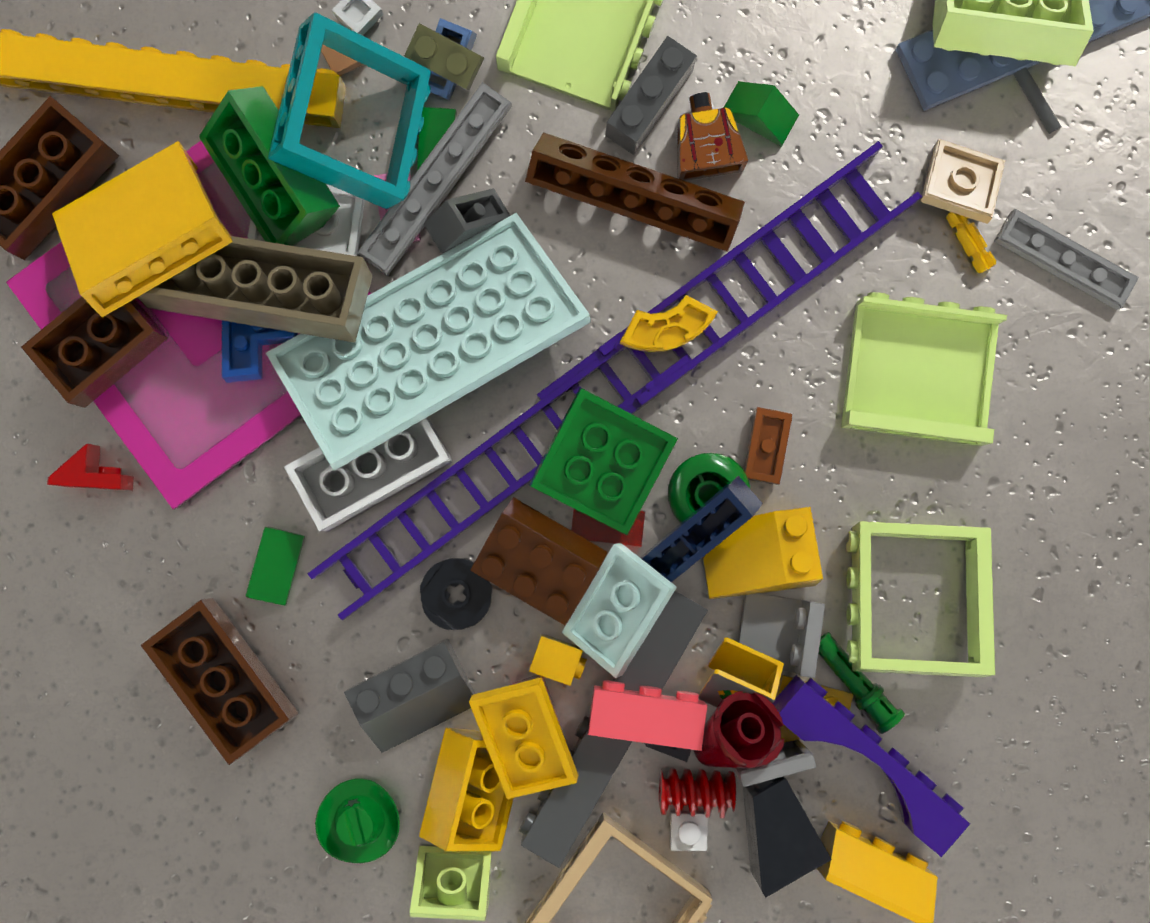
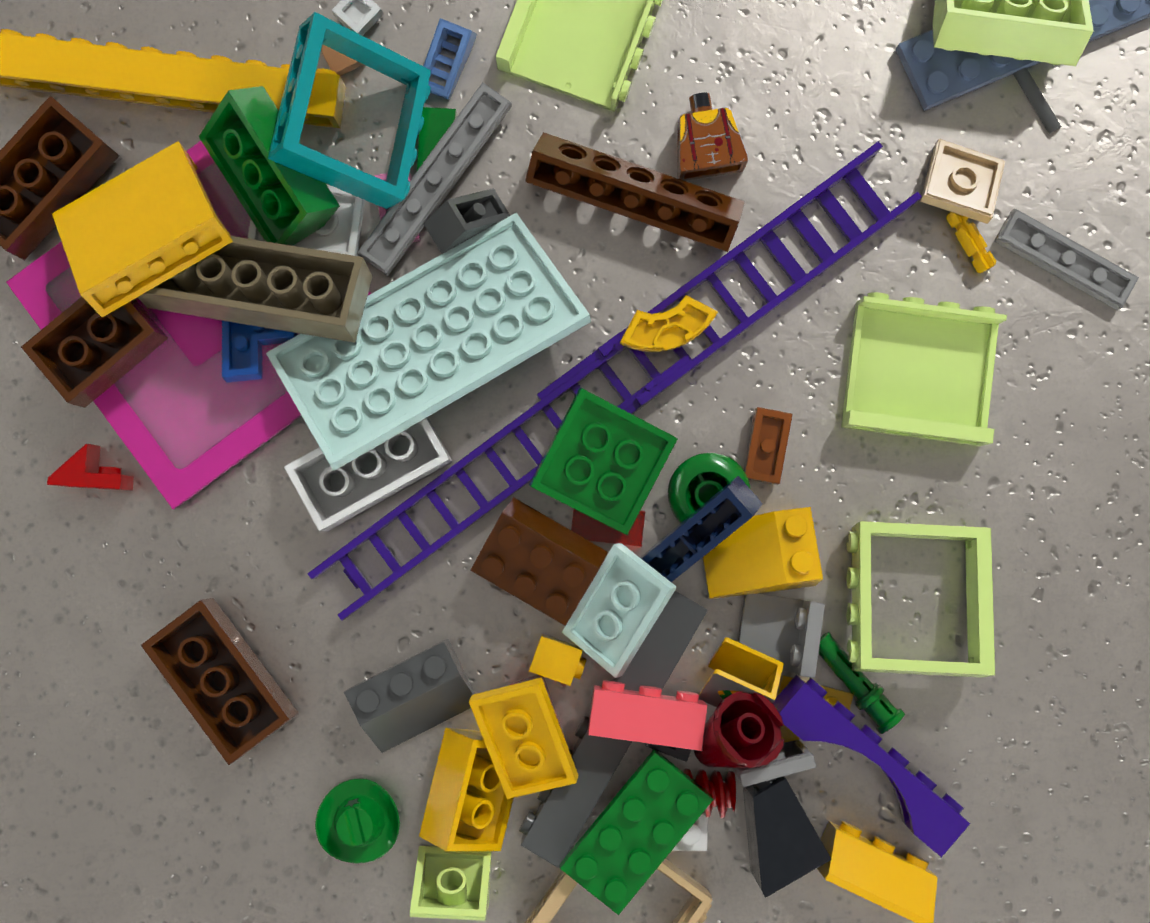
green slope [246,527,305,606] -> none
olive plate [404,23,484,90] -> none
black plate [420,558,493,630] -> none
dark grey brick [605,36,697,155] -> none
green slope [723,81,799,147] -> none
none -> green plate [560,749,714,915]

